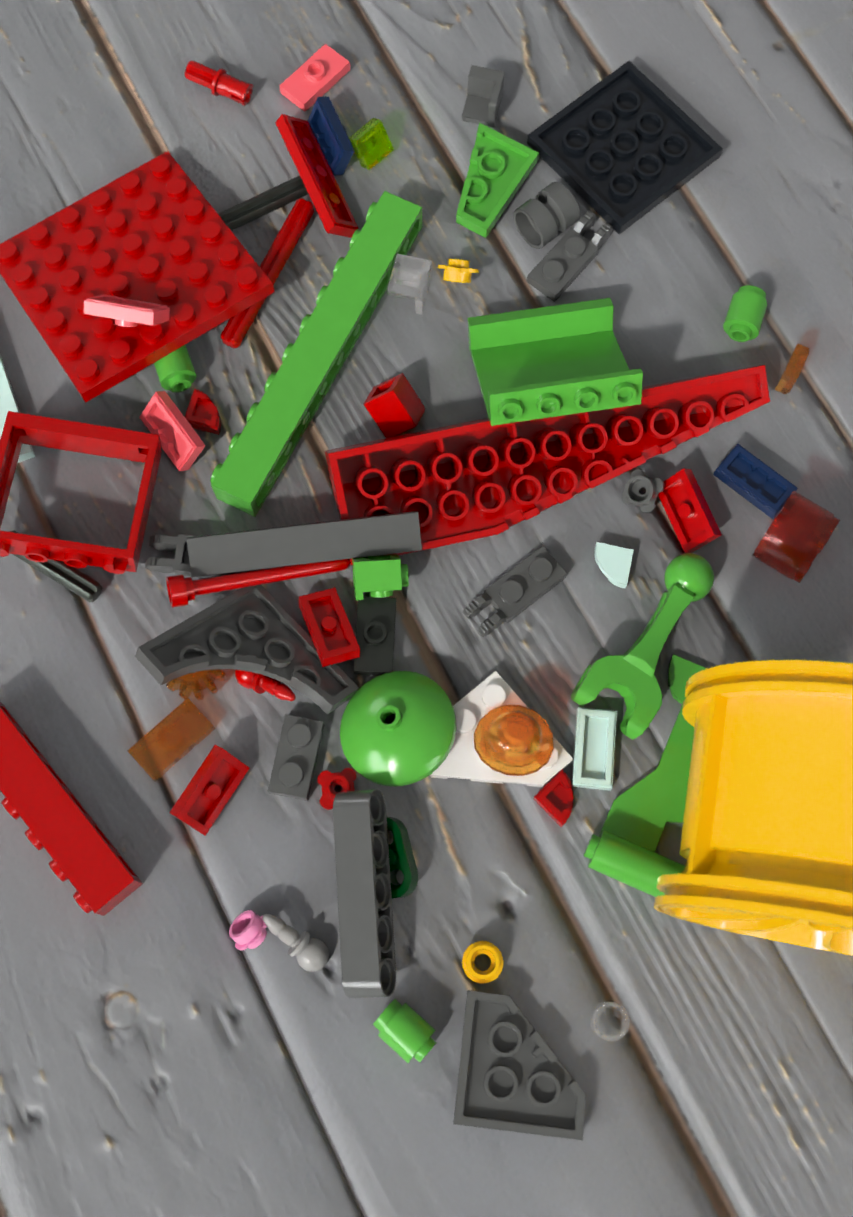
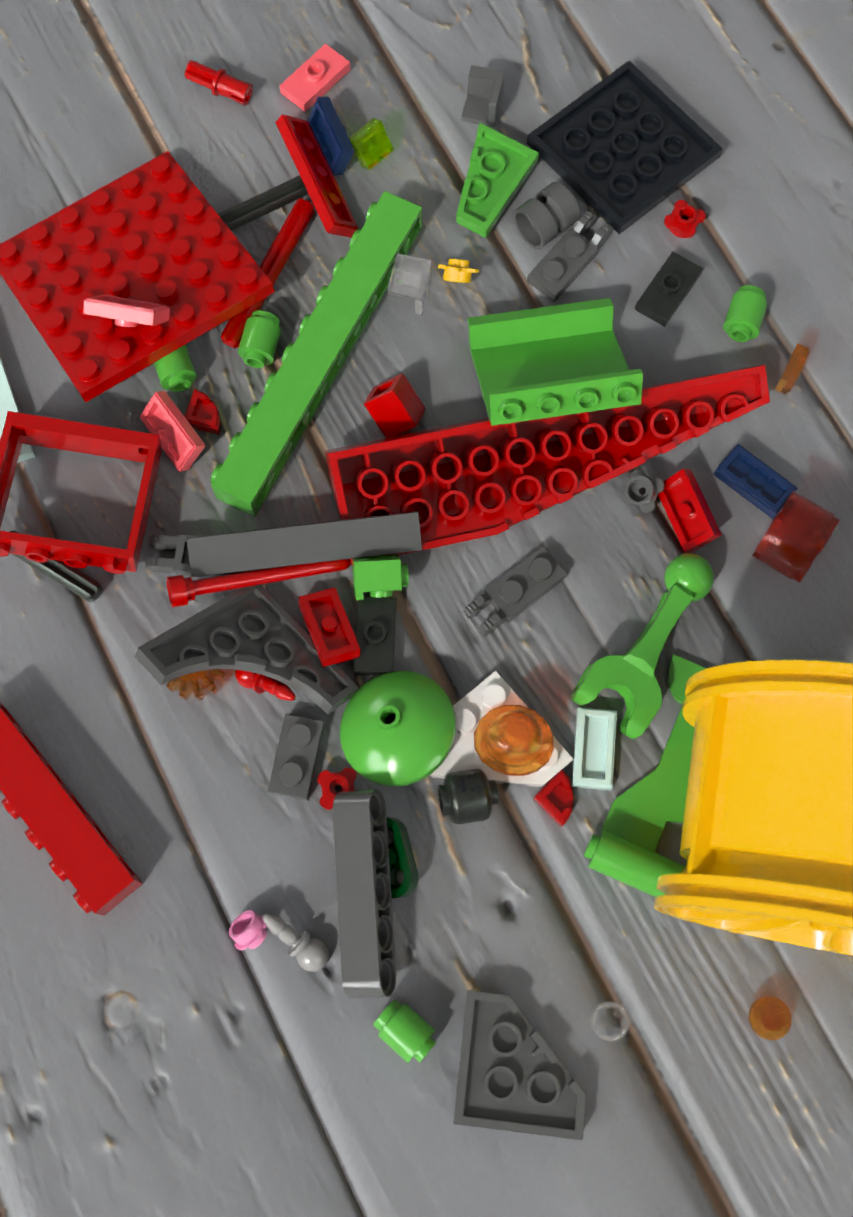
clear orange plate [127,698,215,782] -> none
red plate [169,745,250,836] -> none
yellow plate [462,941,503,984] -> none
light aqua tile [594,542,634,589] -> none
none -> bright green brick [238,310,281,368]
none -> pearl dark grey head [438,769,499,824]
none -> pearl dark grey plate [634,251,703,327]
none -> red plate [664,200,706,238]
none -> clear orange plate [748,996,792,1040]

